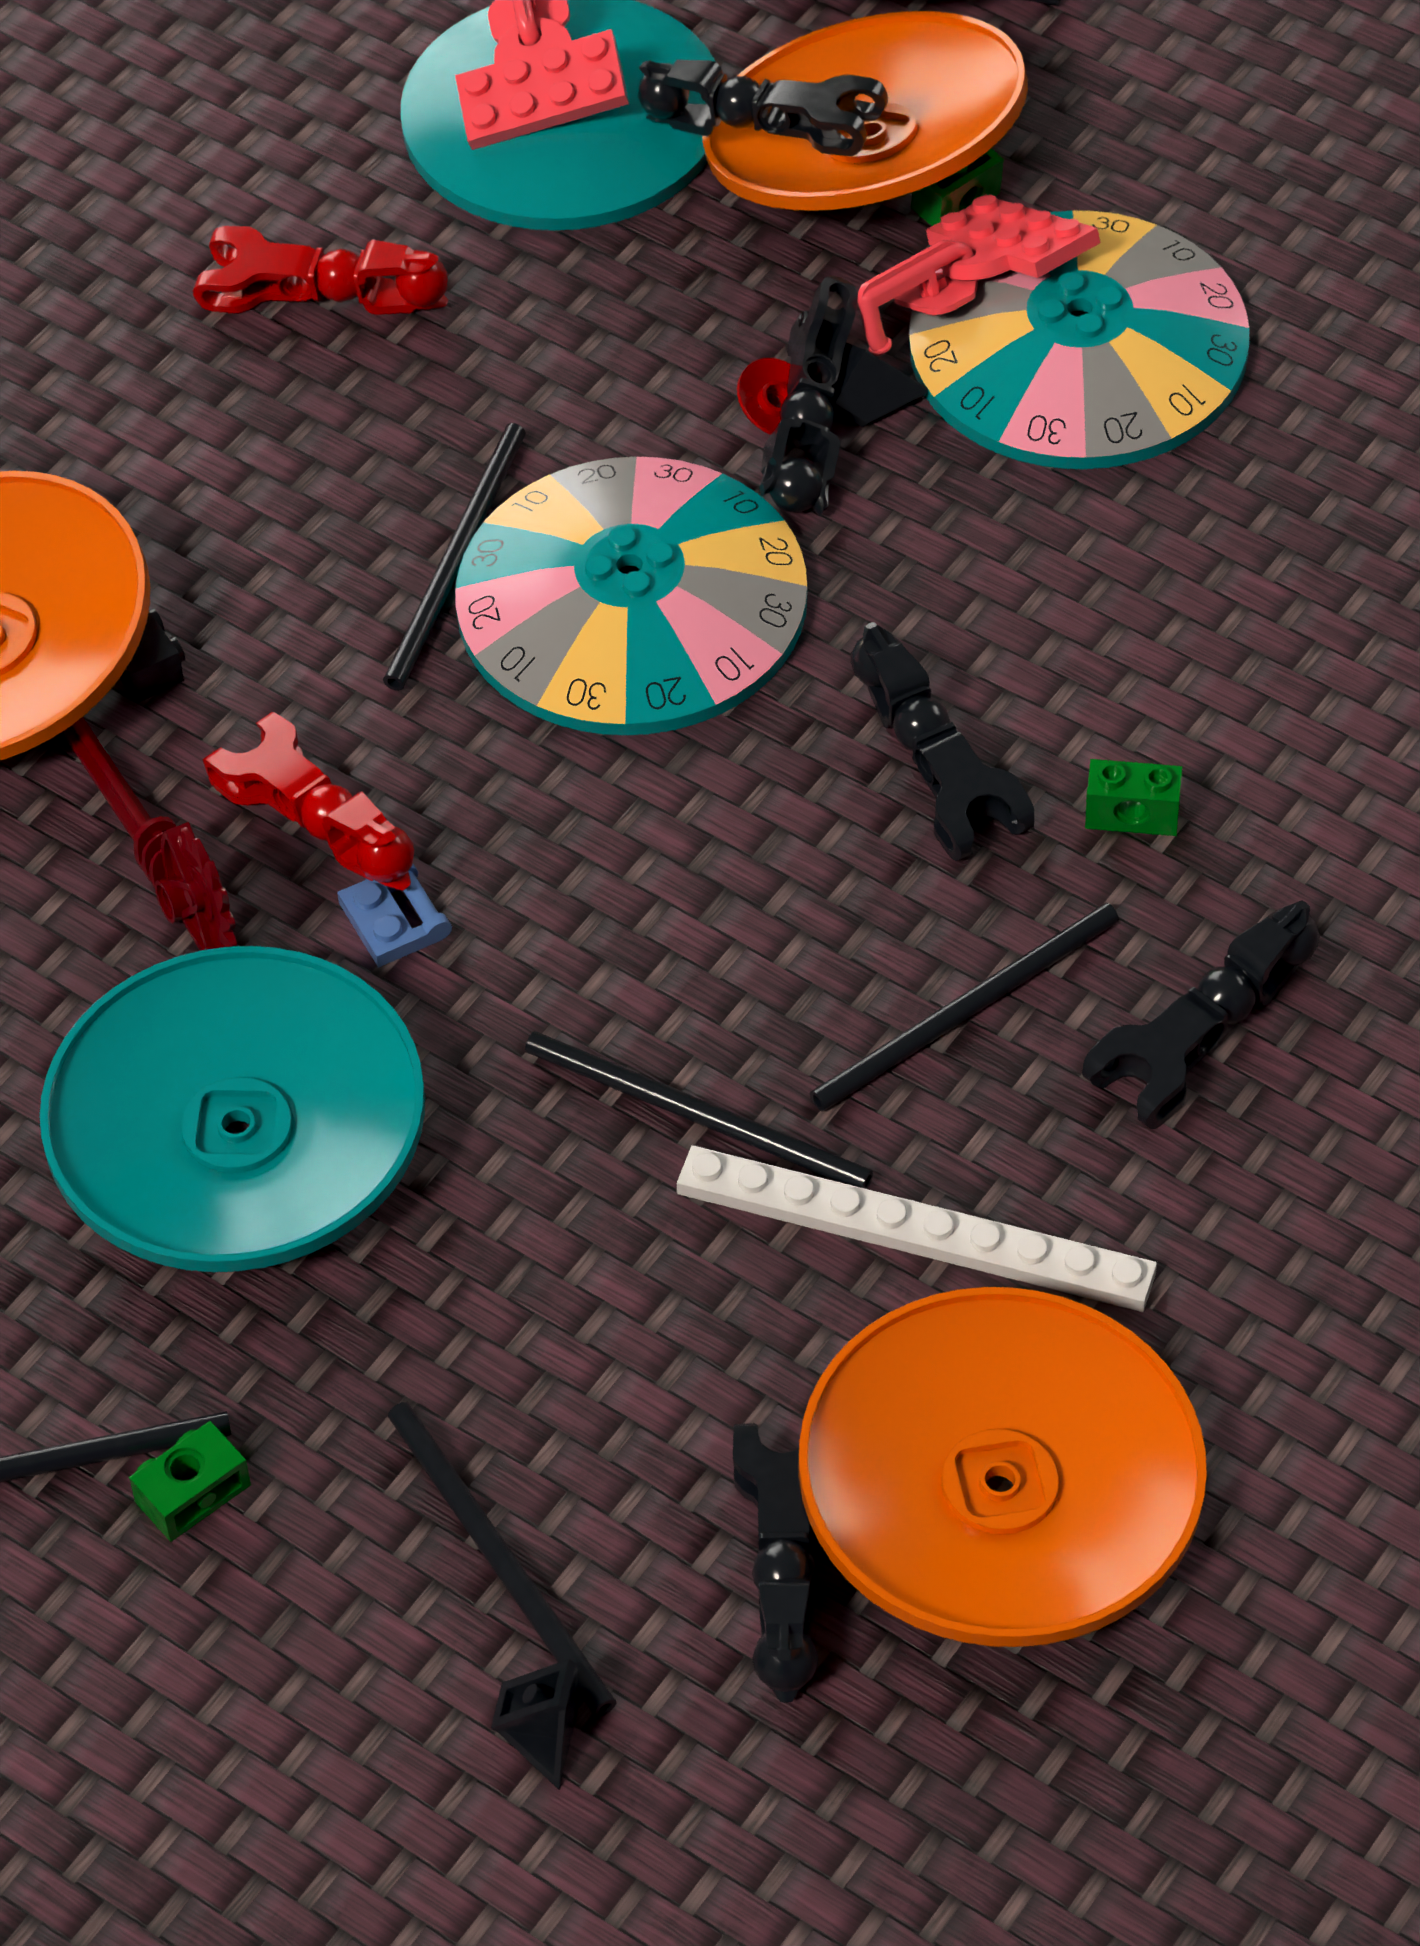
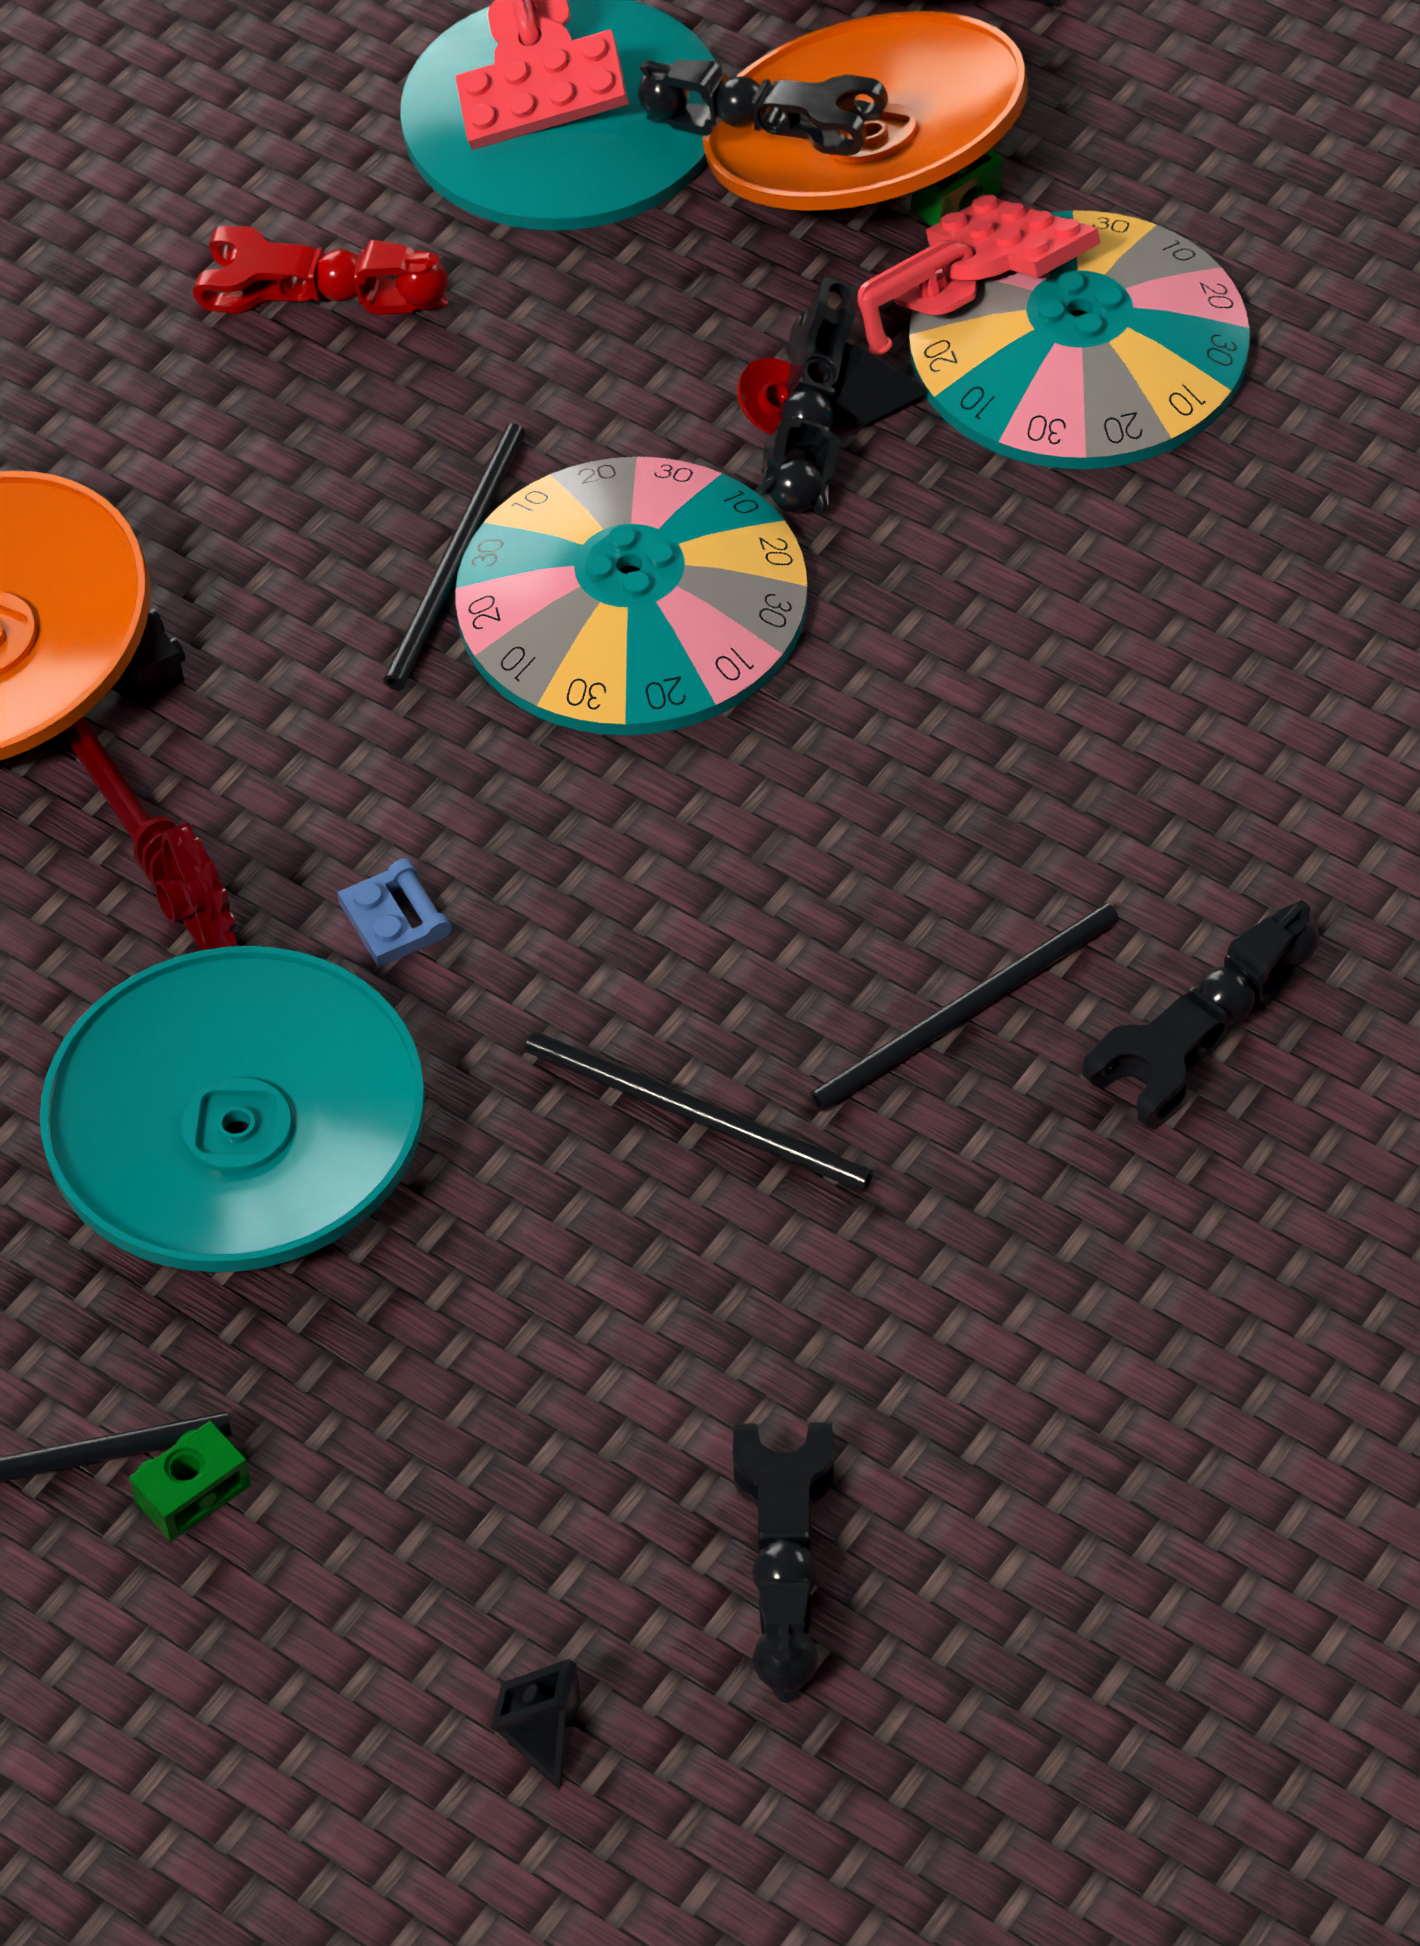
red piece [203,712,414,891] -> none
black piece [388,1402,616,1717] -> none
white plate [676,1145,1157,1312] -> none
orange dish [799,1287,1207,1647] -> none
black piece [850,622,1035,861] -> none
green brick [1085,759,1182,836] -> none

